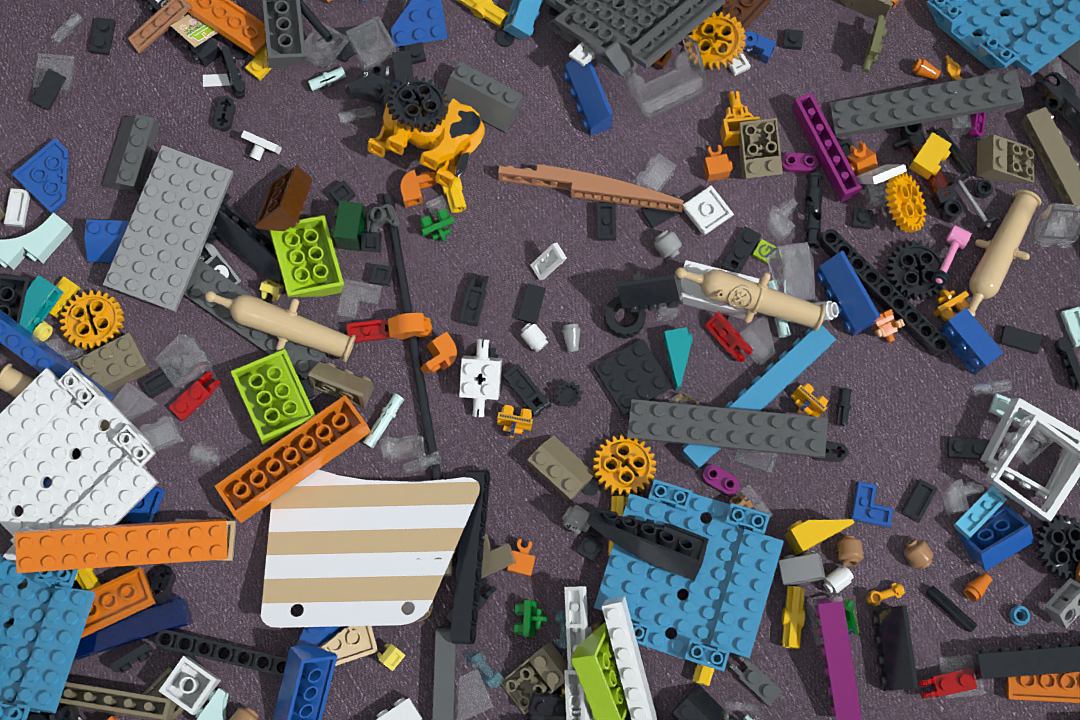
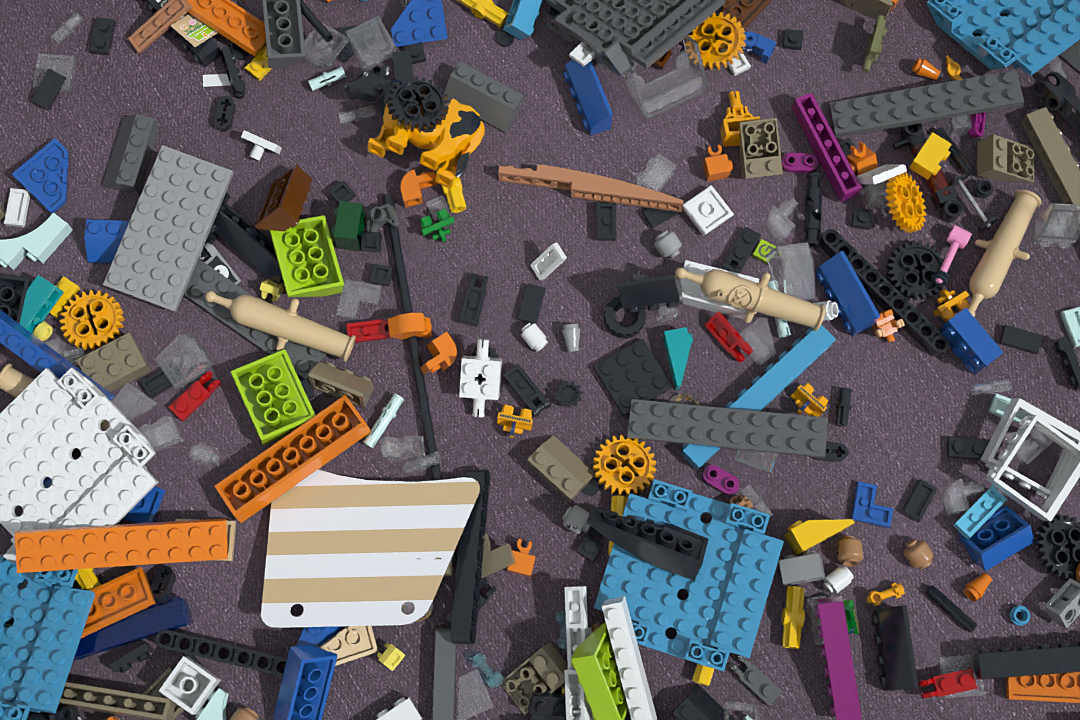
green hips [514,600,547,638] -> none

